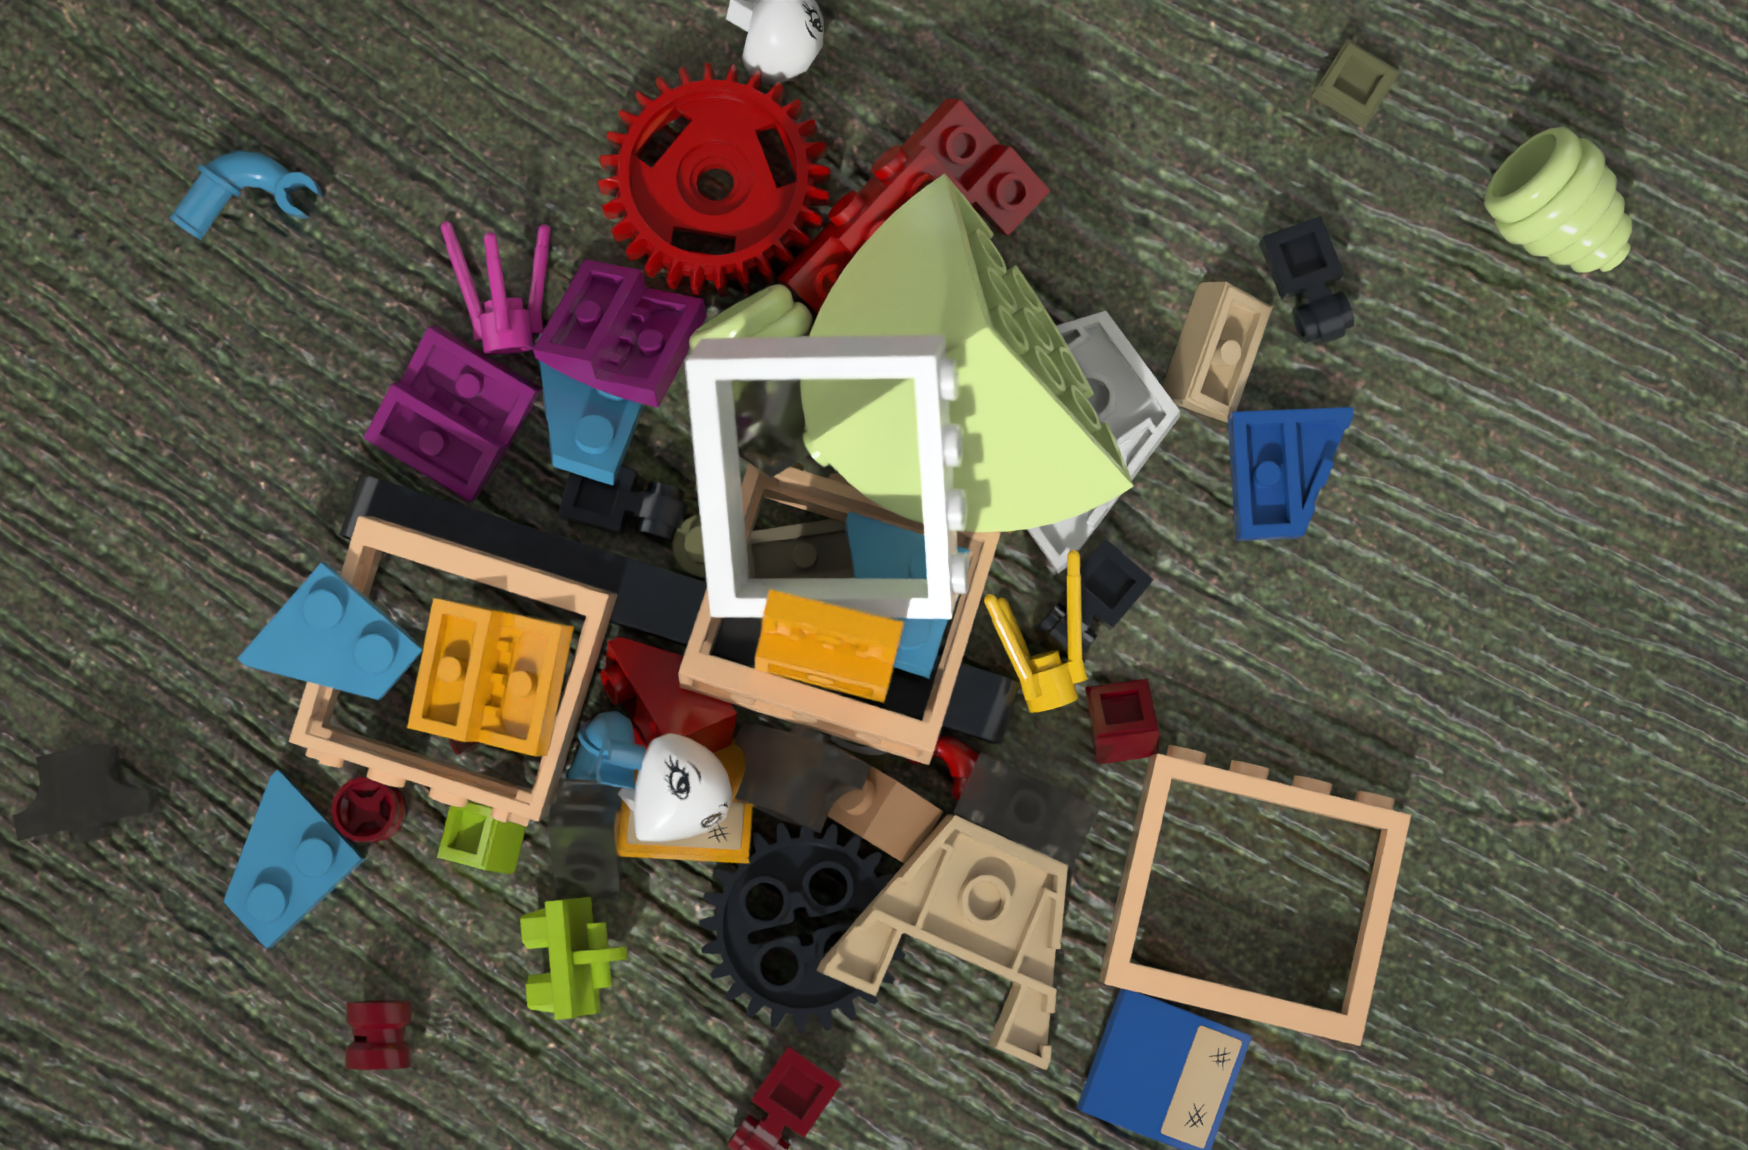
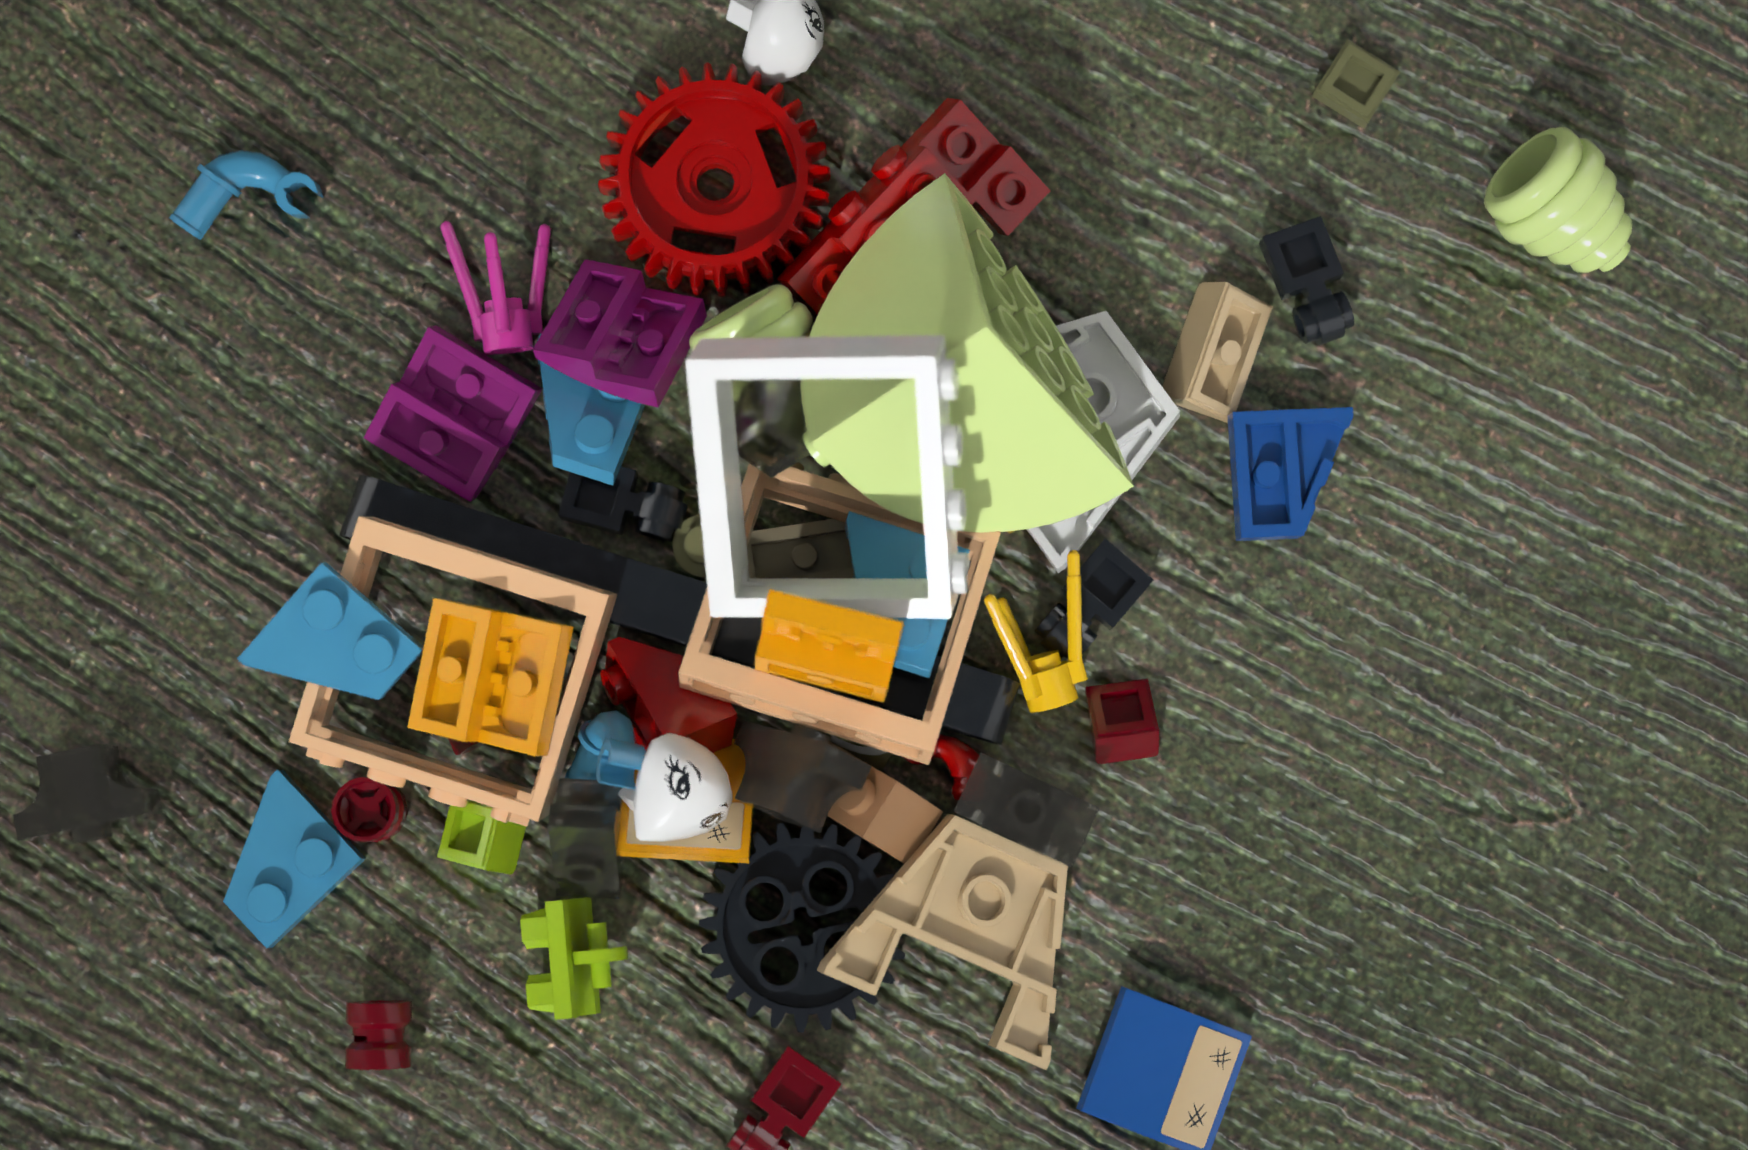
light nougat window [1098,745,1411,1046] -> none

